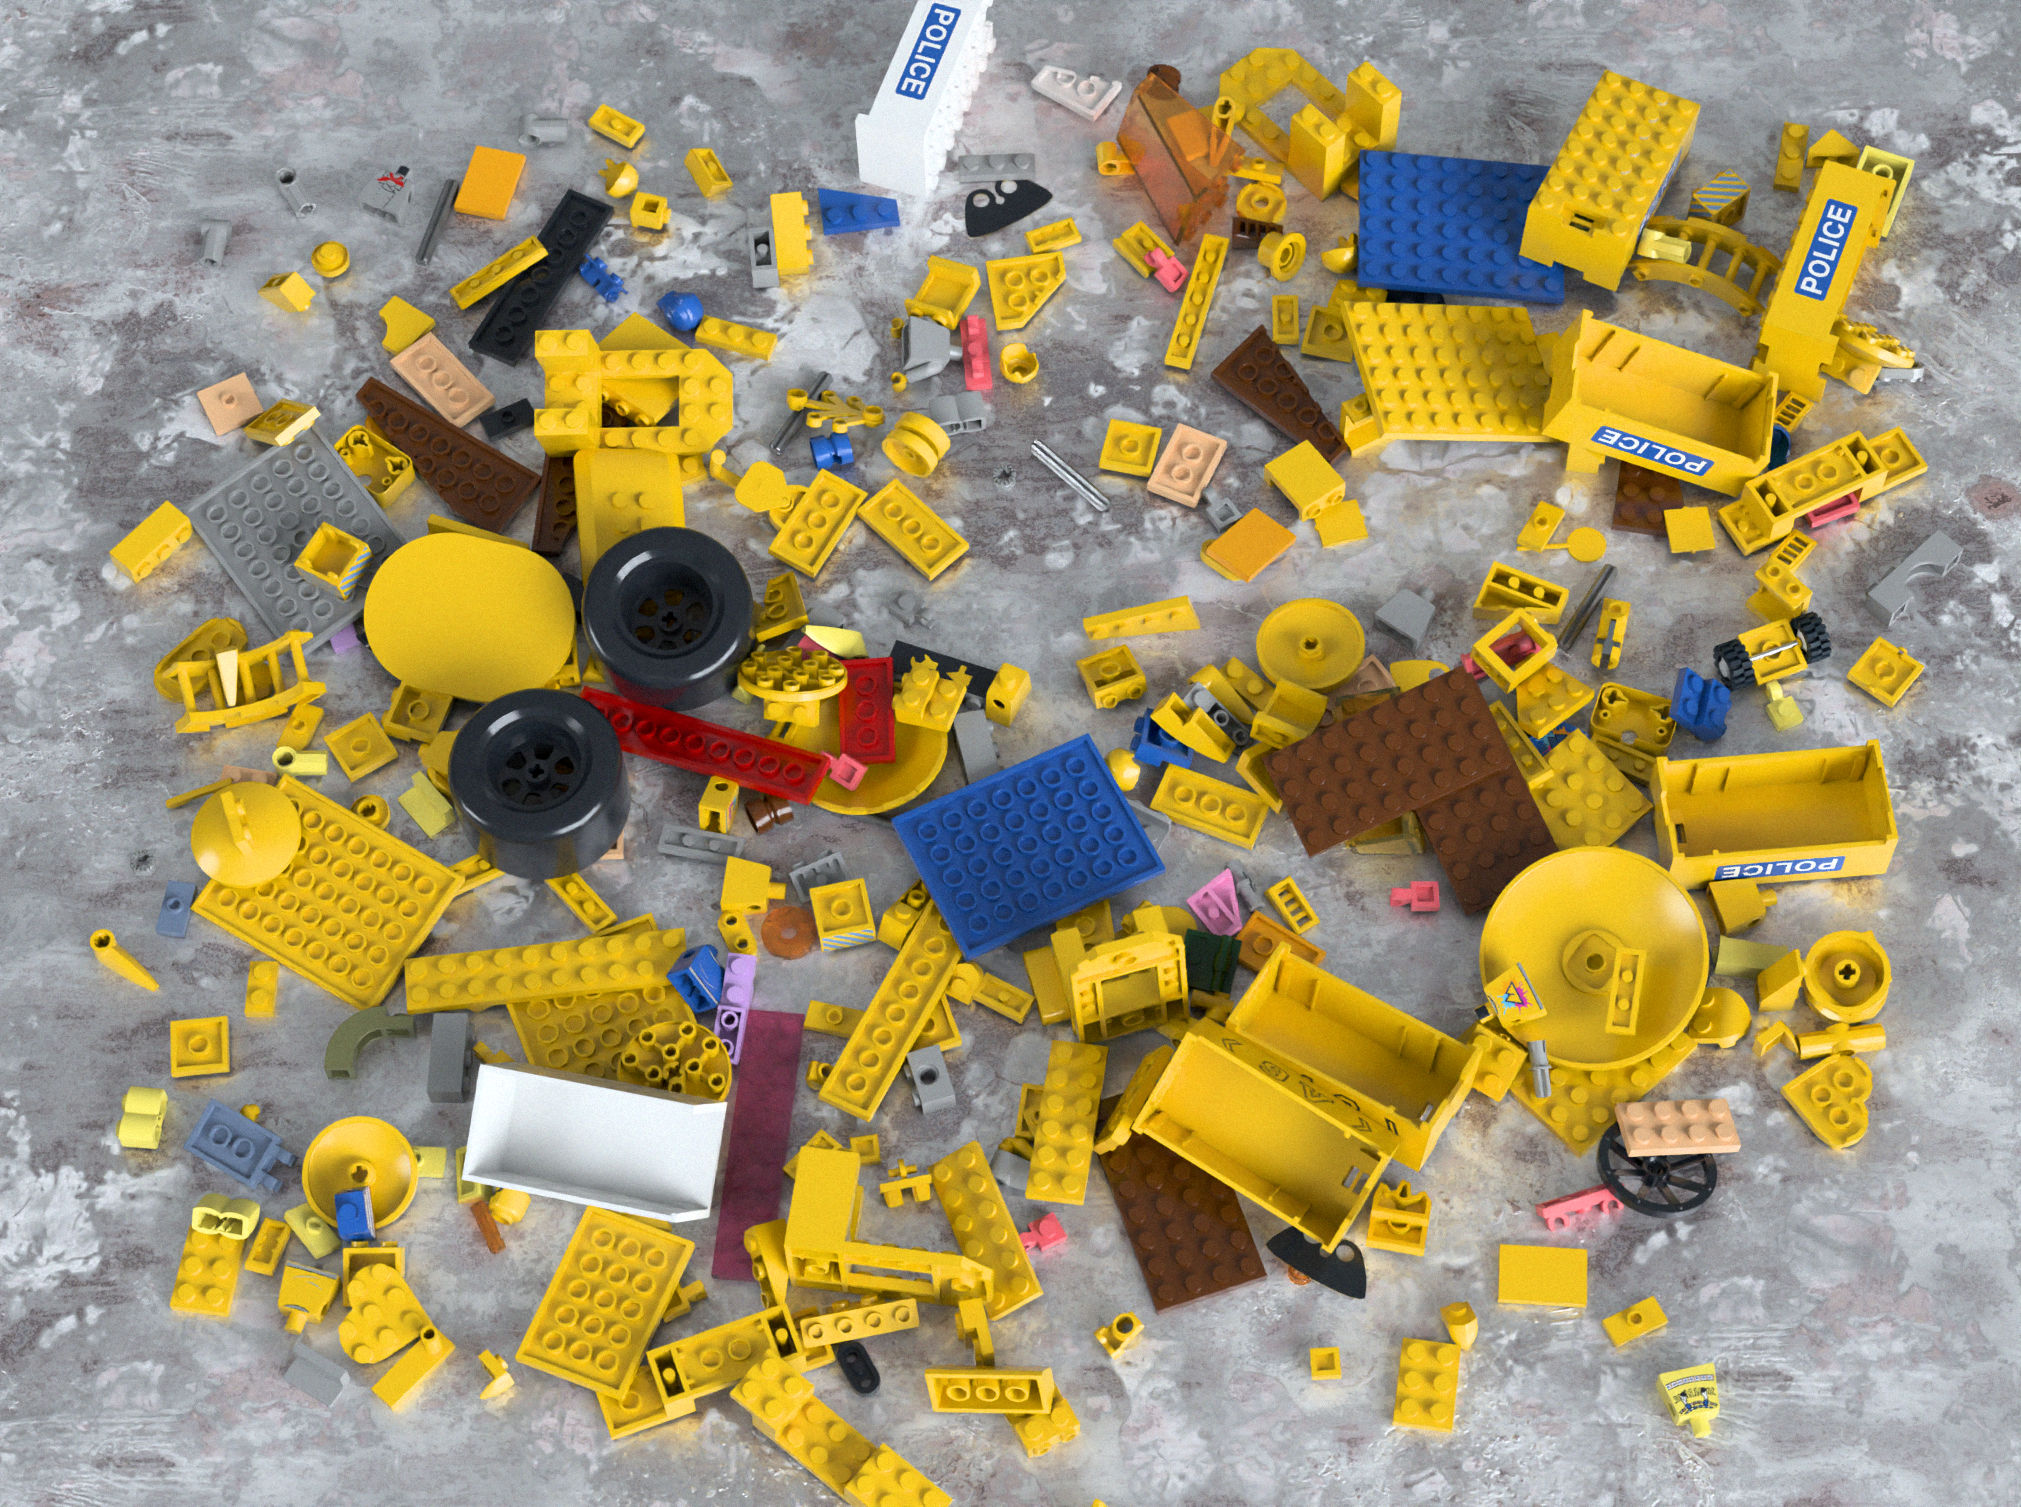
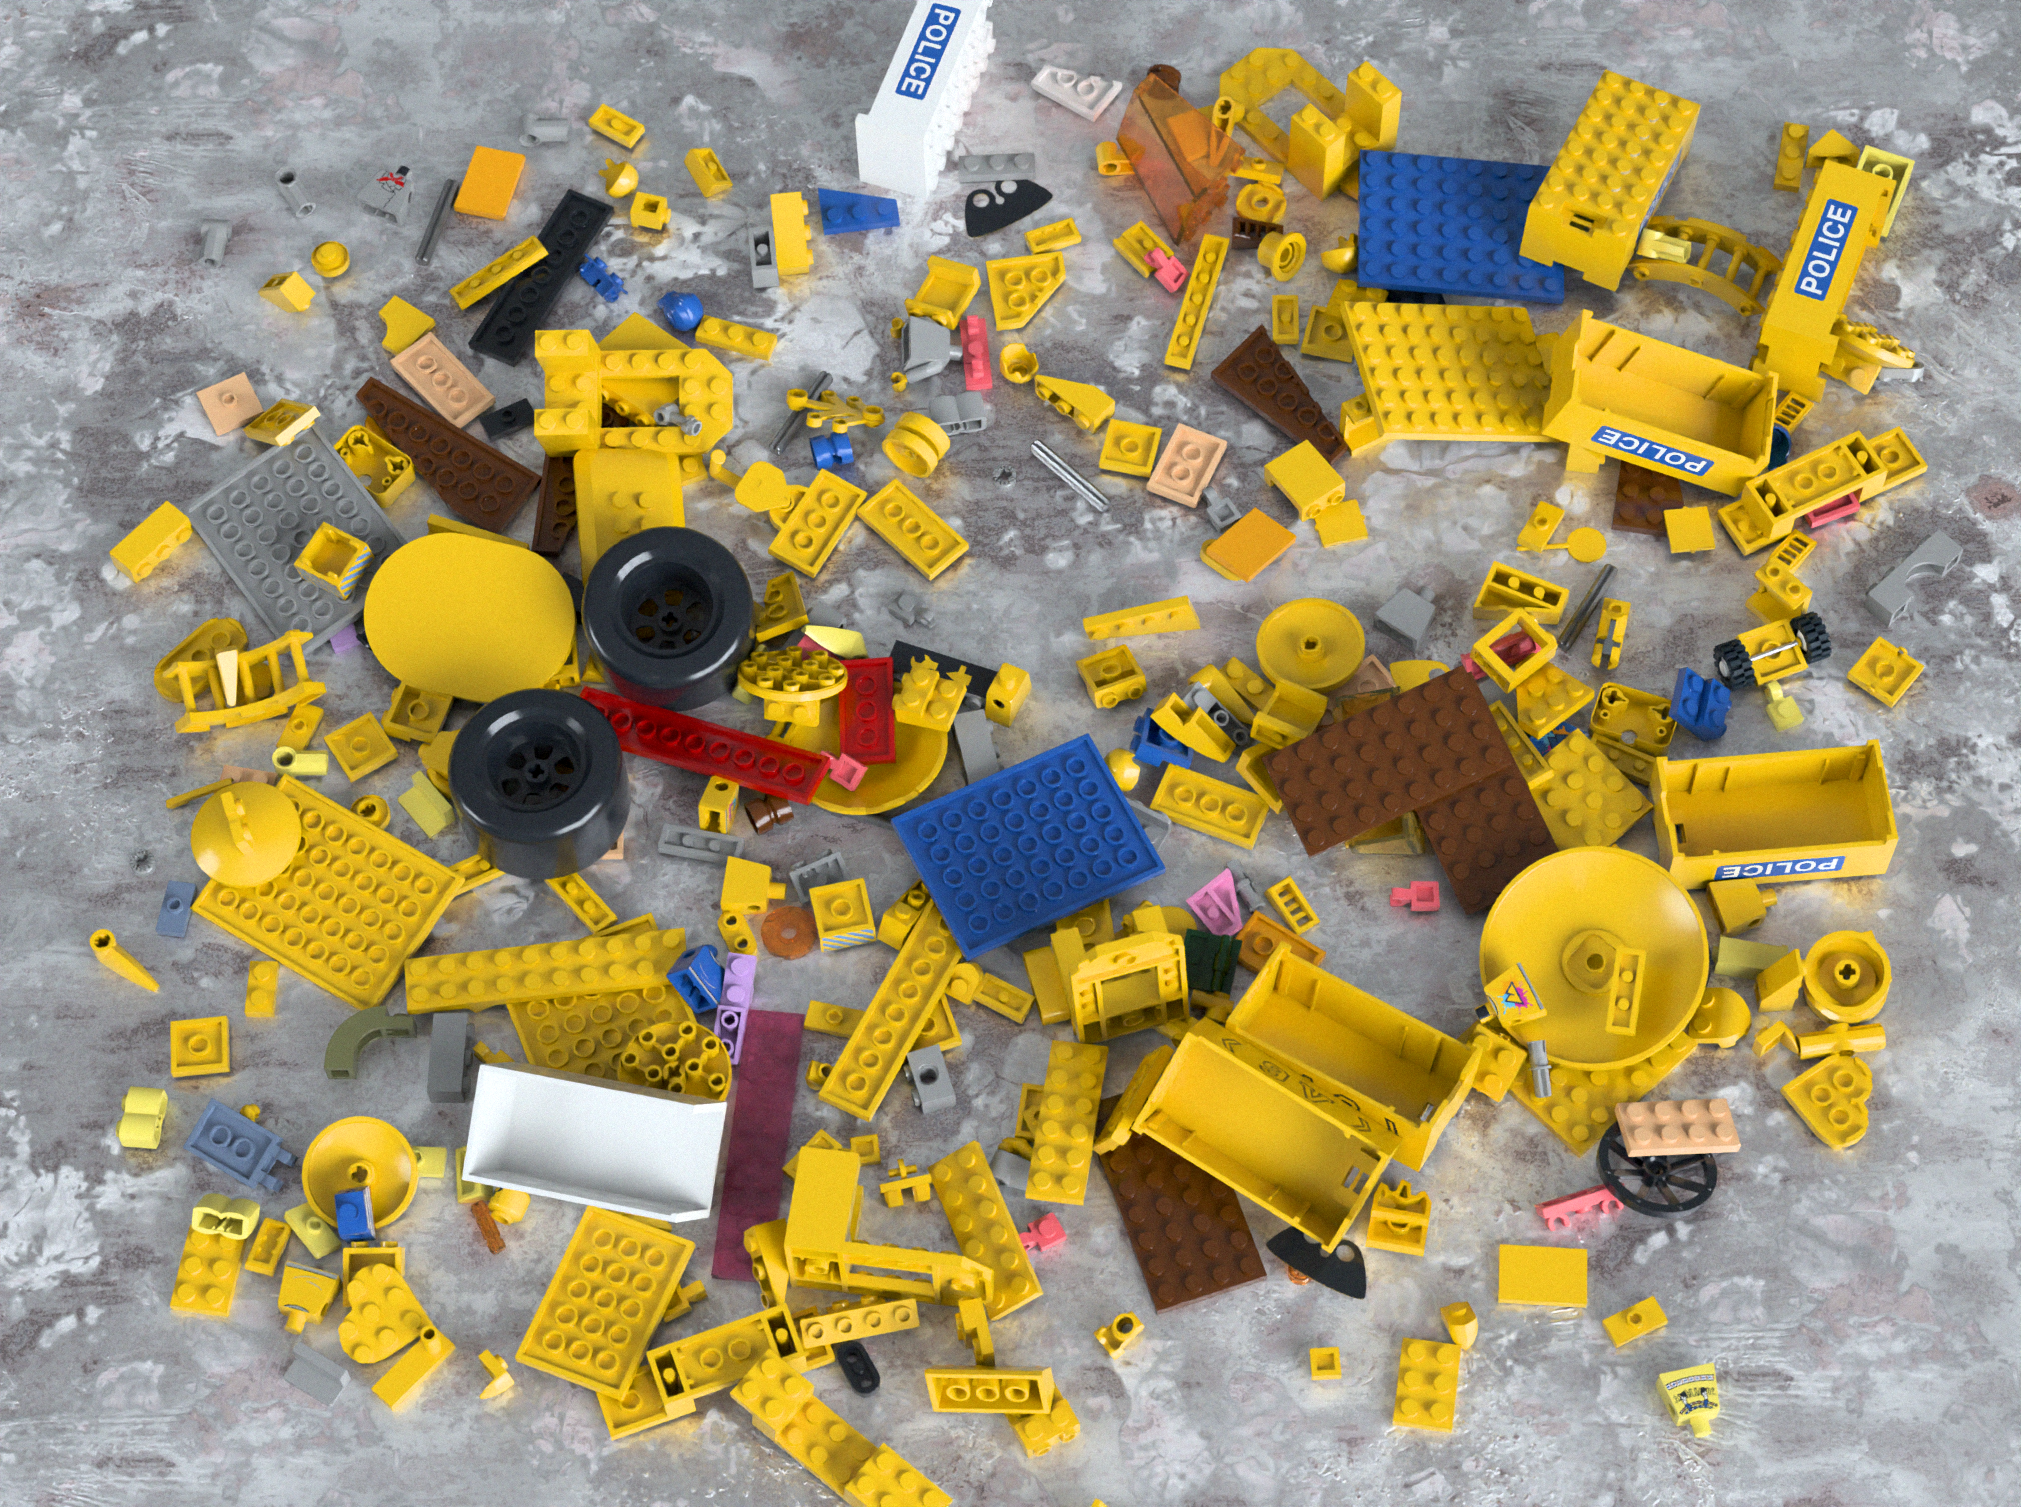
yellow container [1686,168,1751,228] -> none
none -> light grey bar [654,402,702,436]
none -> yellow slope [1035,375,1115,434]

